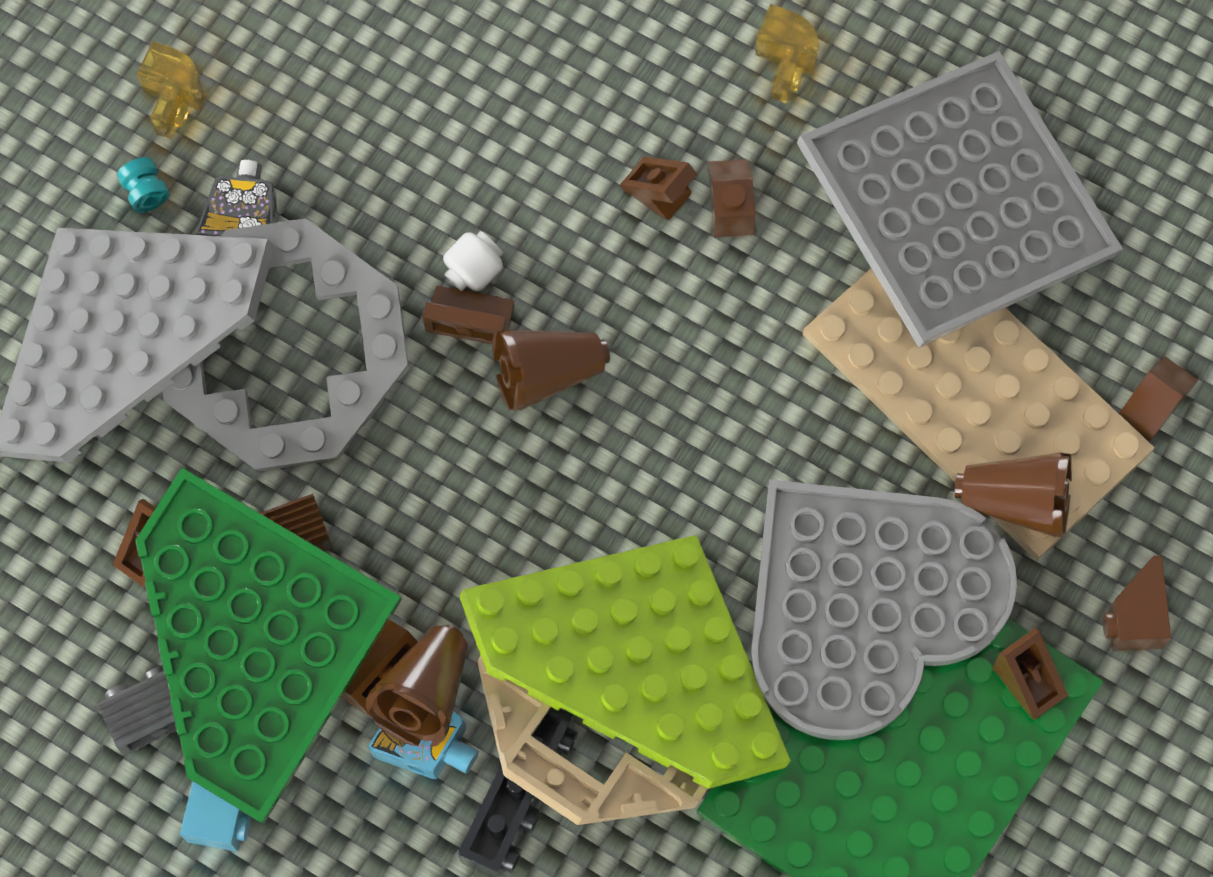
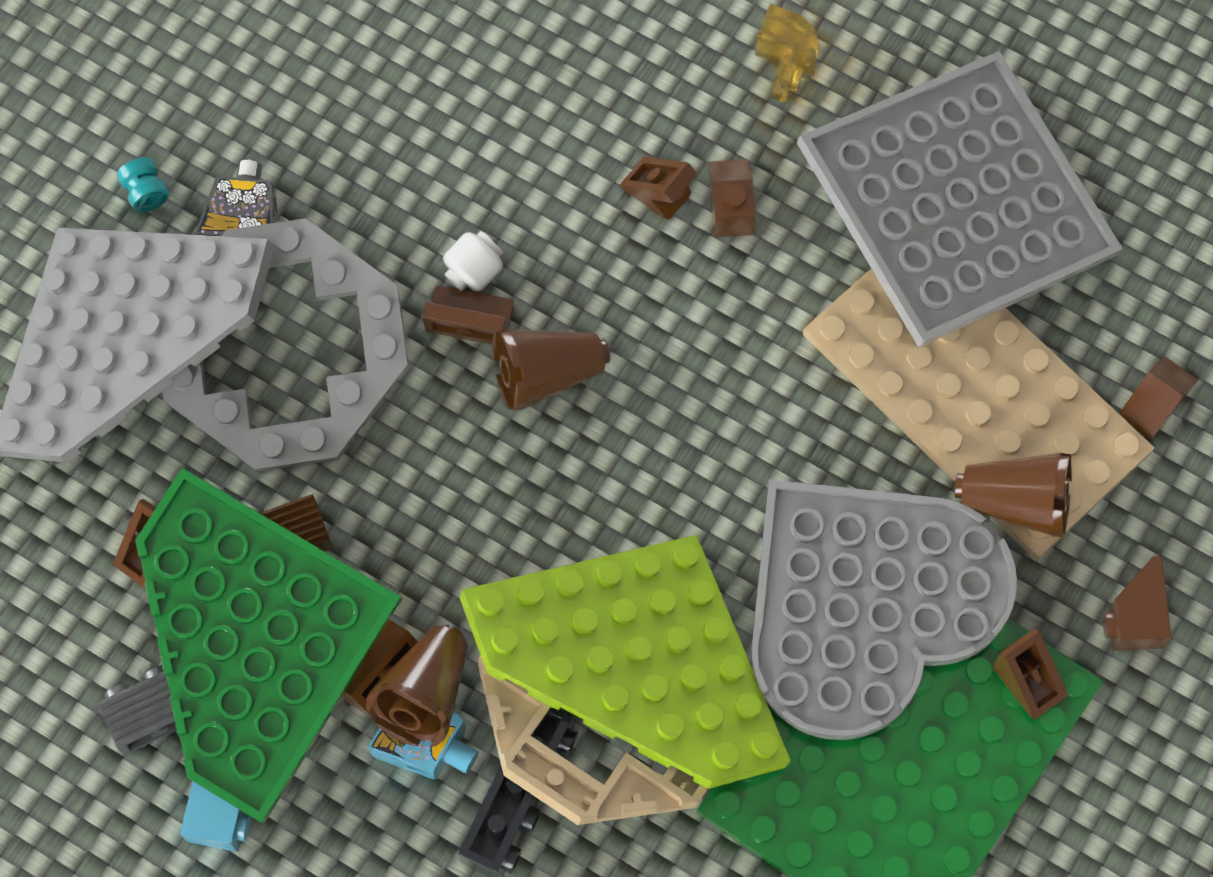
clear yellow brick [137,41,204,140] -> none

